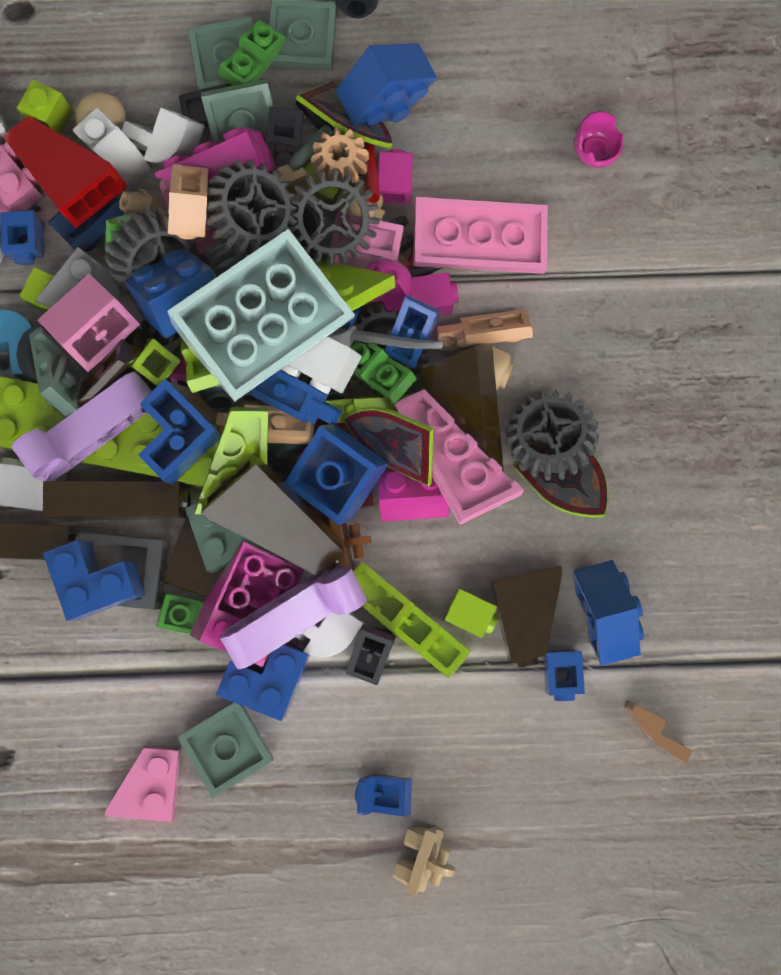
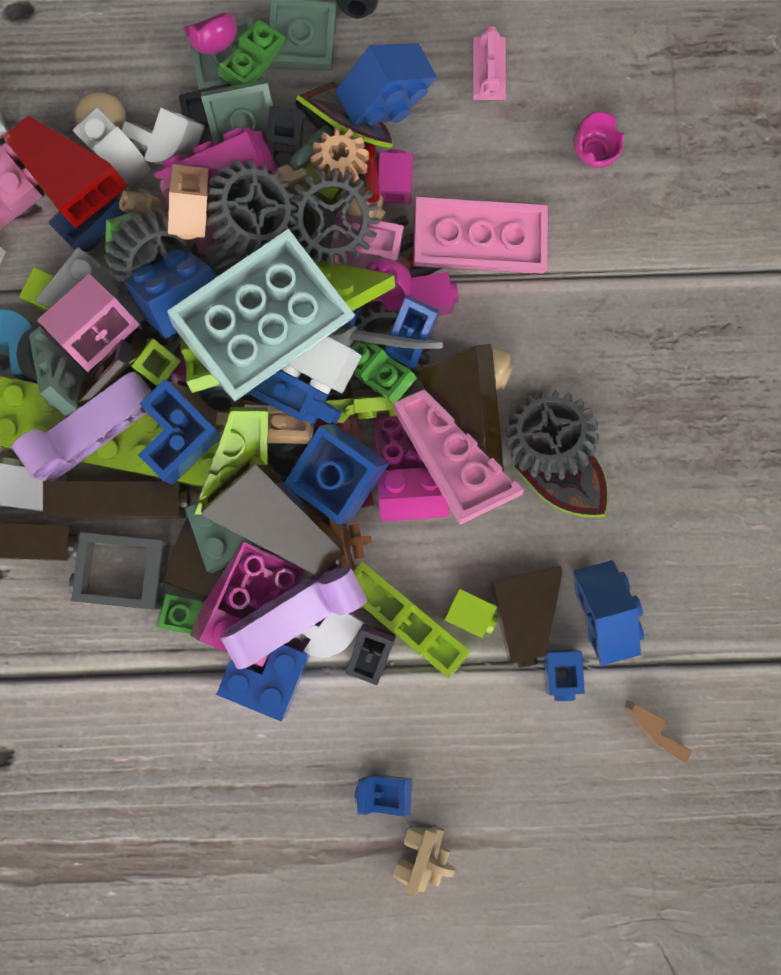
blue brick [0,210,45,265] -> none
lime brick [17,79,74,135] -> none
blue brick [43,540,145,621] -> none
bright pink wing [105,746,181,822] -> none
sand green plate [178,702,274,798] -> none
shield [343,407,434,486] -> none
light nougat hinge [437,309,533,351] -> none
none -> dark pink hair [183,12,237,55]
none -> bright pink hinge [473,26,506,100]

